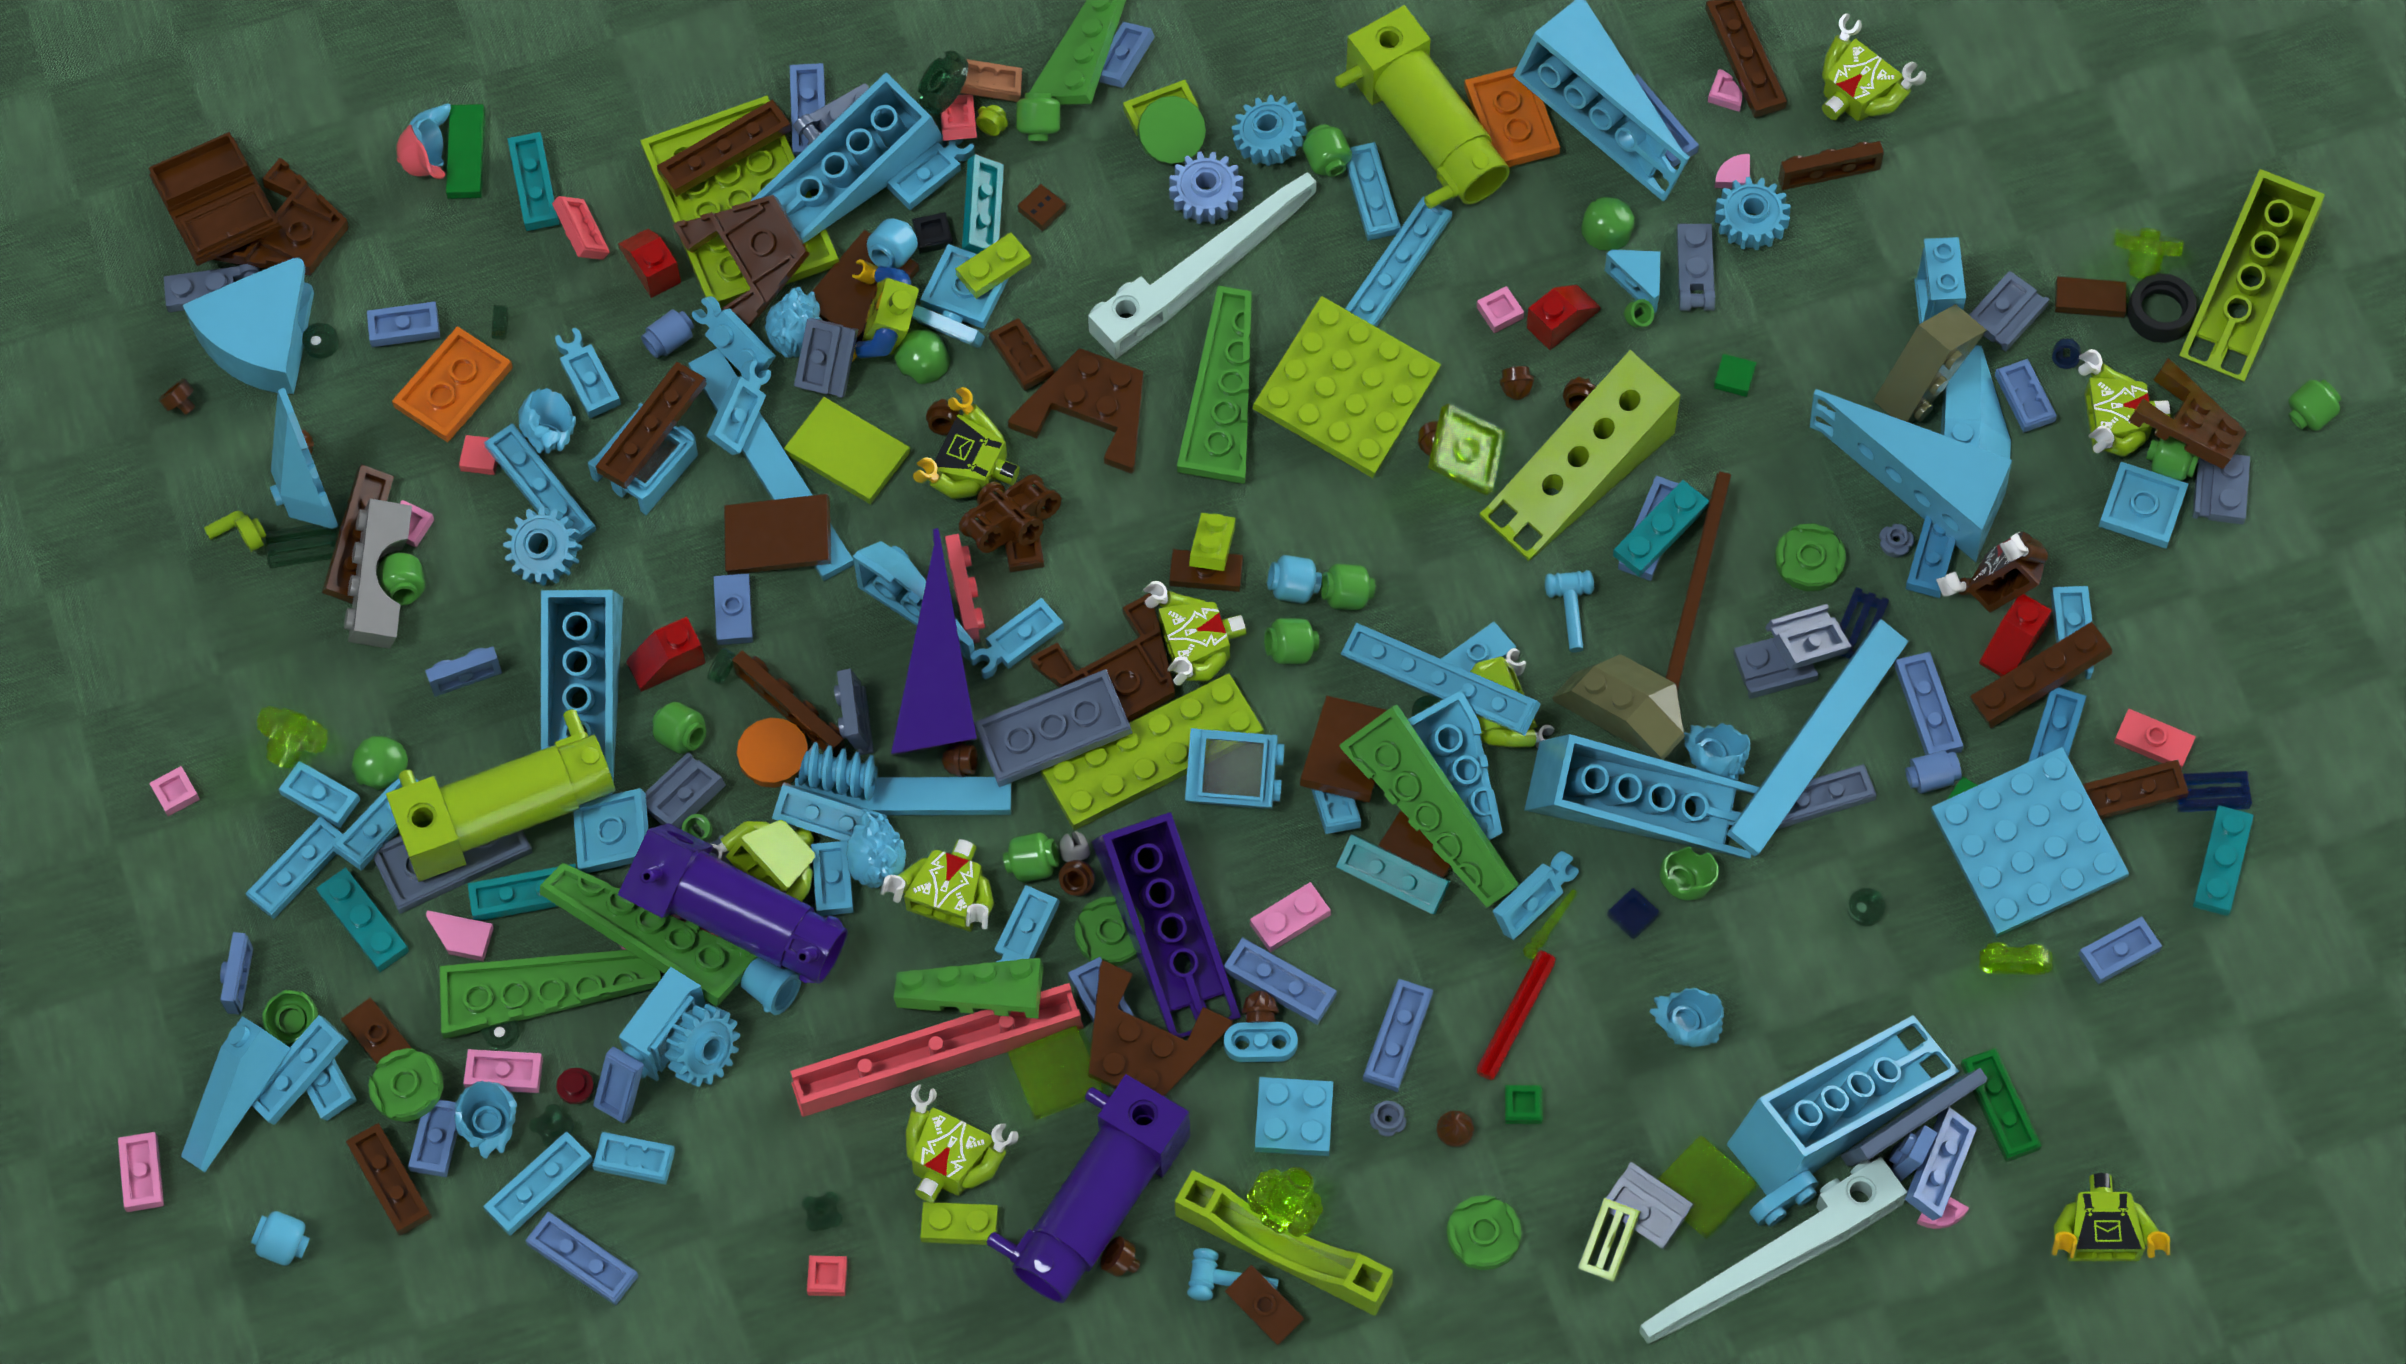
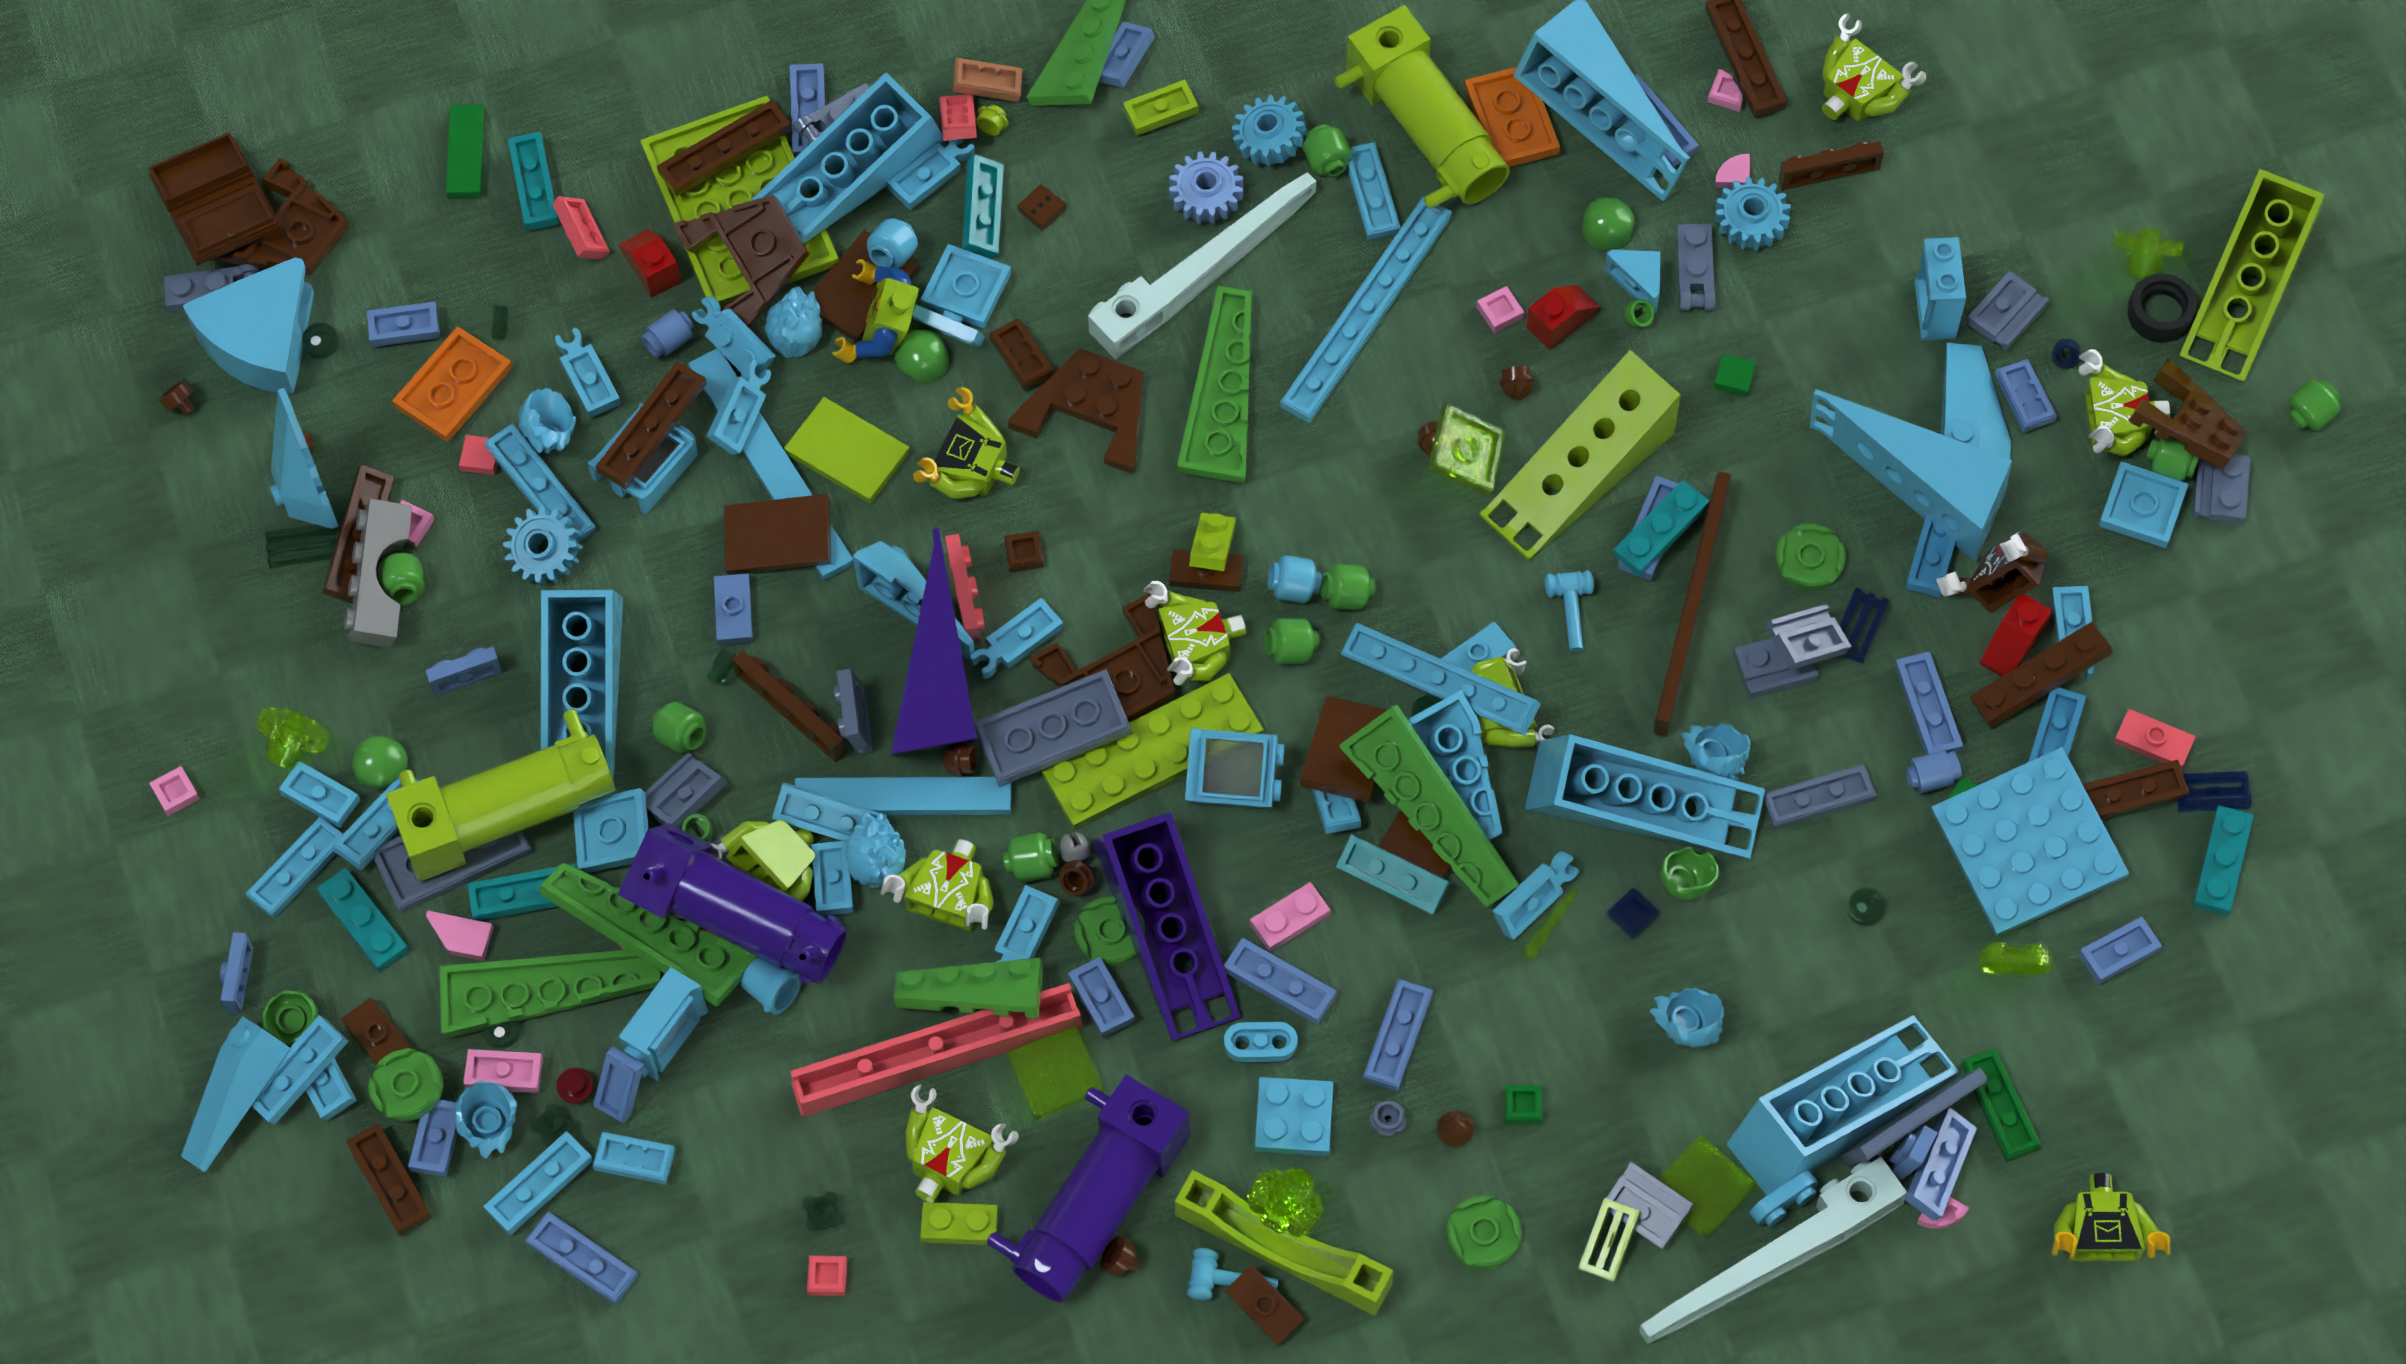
bright pink plate [118,1132,164,1212] -> none
lime plate [204,510,267,552] -> none
medium azure head [251,1211,310,1266] -> none
hair [396,103,451,179] -> none
red slope [626,616,706,692] -> none
medium azure gear [665,1004,740,1087] -> none
orange tile [736,718,809,788] -> none
sand blue plate [794,318,858,398] -> none
medium azure piece [798,742,878,801] -> none
black tile [912,212,953,254] -> none
clear green tile [916,50,968,115] -> none
reddish brown plate [926,399,961,435] -> none
lime plate [955,232,1032,299] -> none
reddish brown axle [959,474,1062,553] -> none
bright green head [1016,93,1060,141] -> none
reddish brown wing [1087,960,1233,1097] -> none
bright green tile [1137,96,1206,165] -> none
reddish brown plate [1242,990,1279,1023] -> none
lime plate [1252,296,1441,478] -> none
red axle [1477,951,1555,1080] -> none
olive wedge [1552,654,1685,760] -> none
reddish brown plate [1563,376,1596,411] -> none
medium azure tile [1727,619,1908,857] -> none
olive wedge [1873,304,1987,423] -> none
sand blue plate [1879,524,1914,558] -> none
reddish brown tile [2055,276,2126,318] -> none

